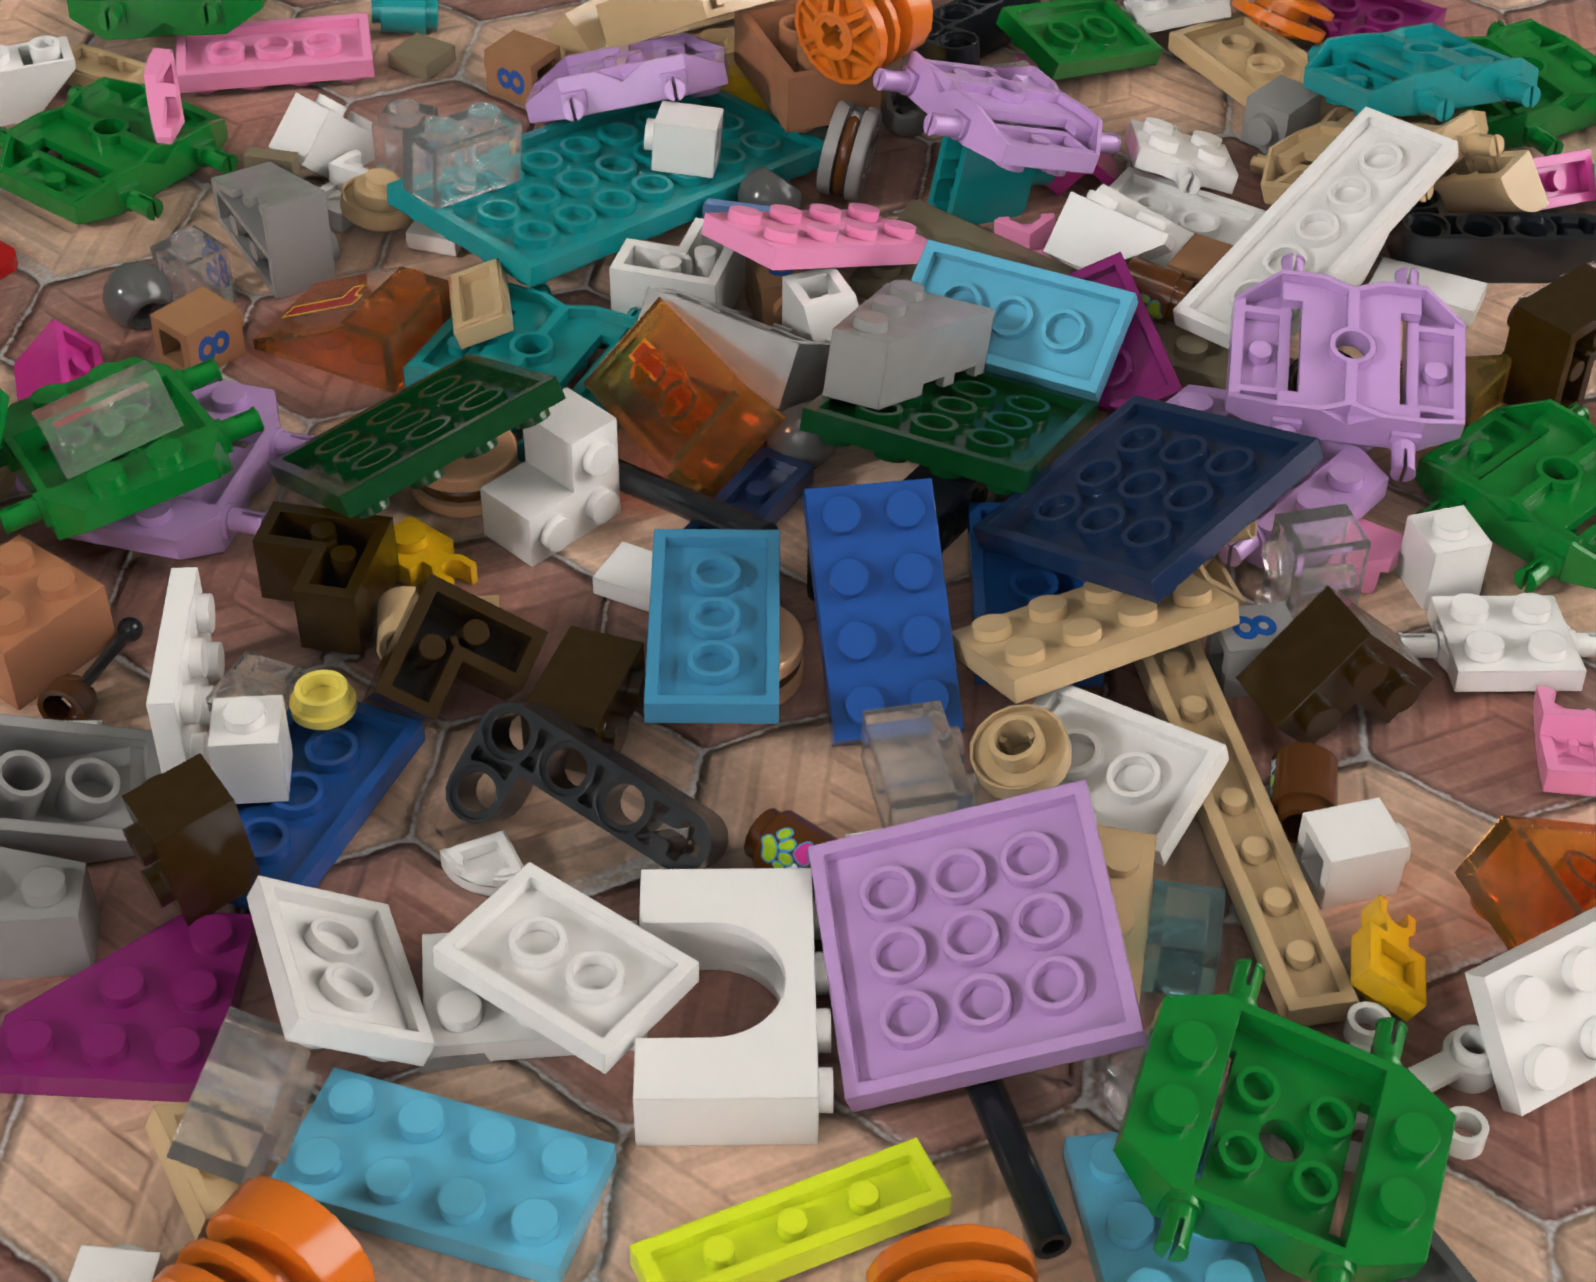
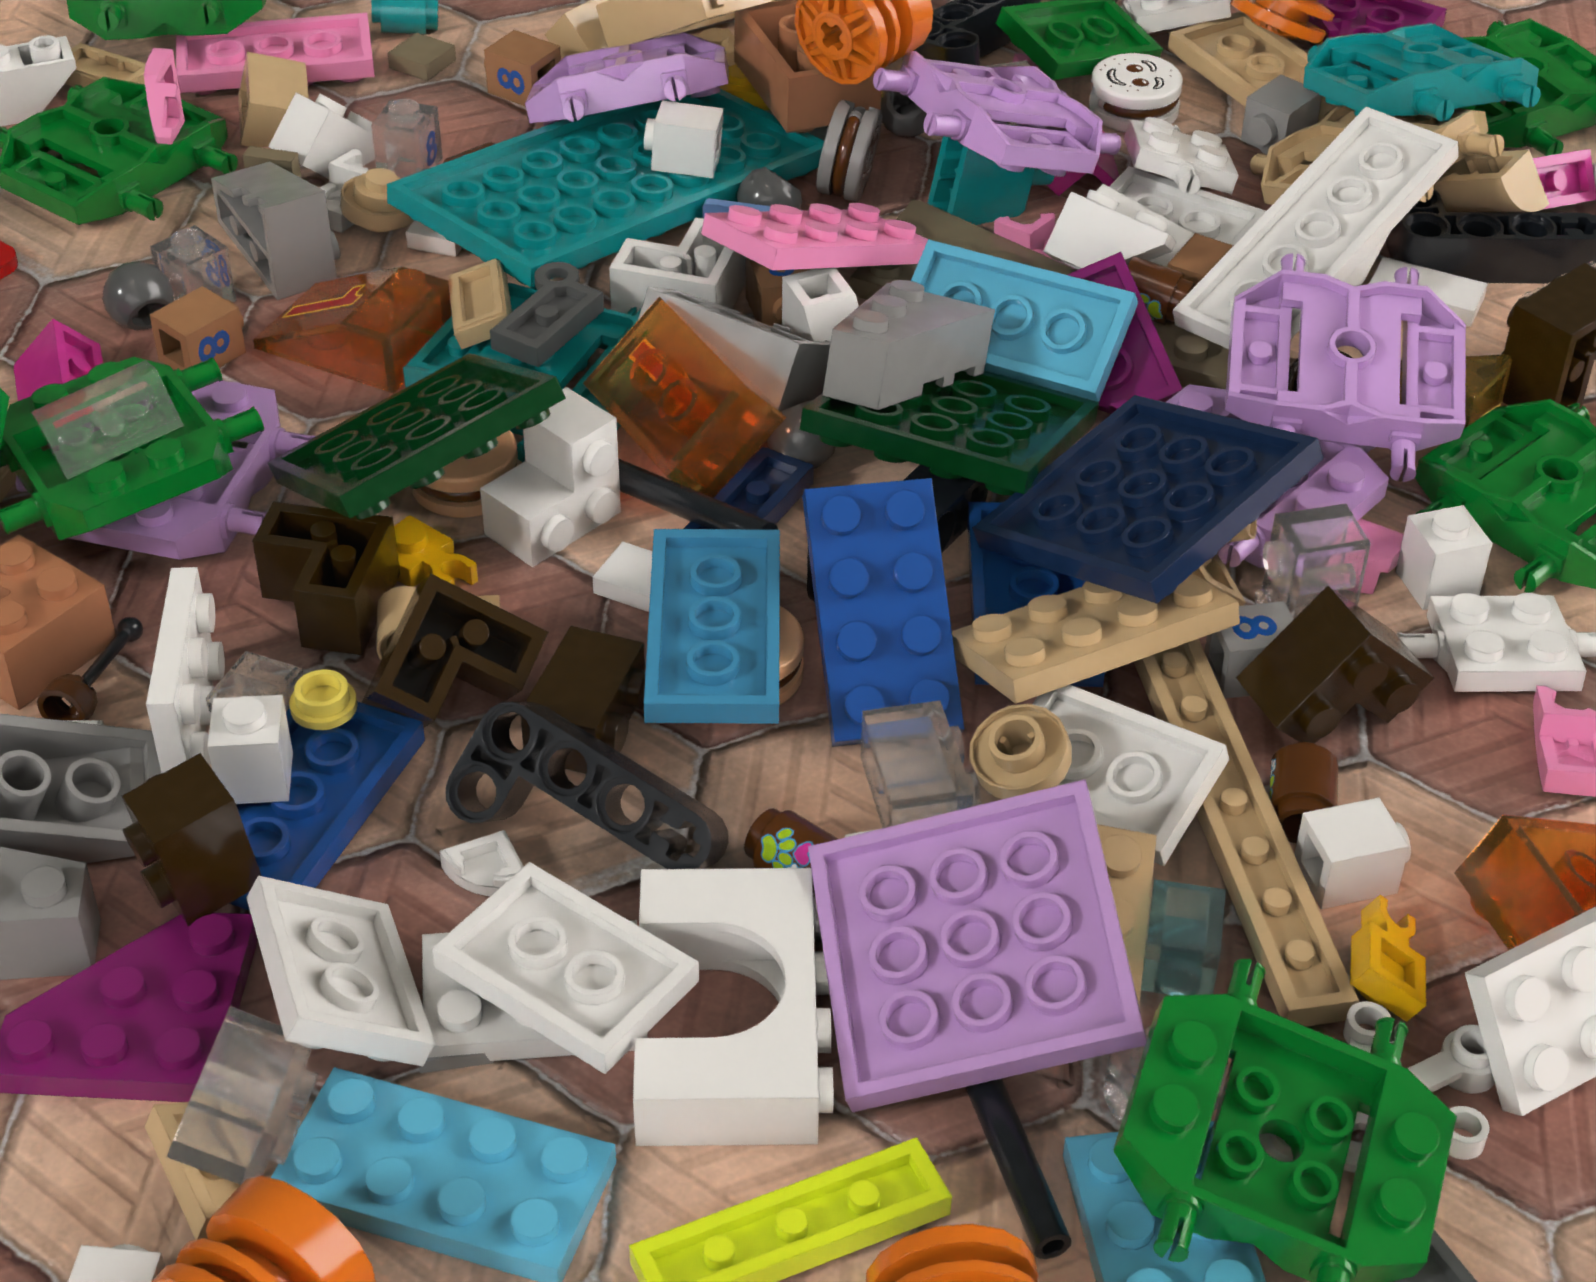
clear brick [403,103,522,210] -> none
none -> tan brick [238,52,309,147]
none -> dark grey hinge [490,262,604,367]
none -> white head [1089,53,1183,132]

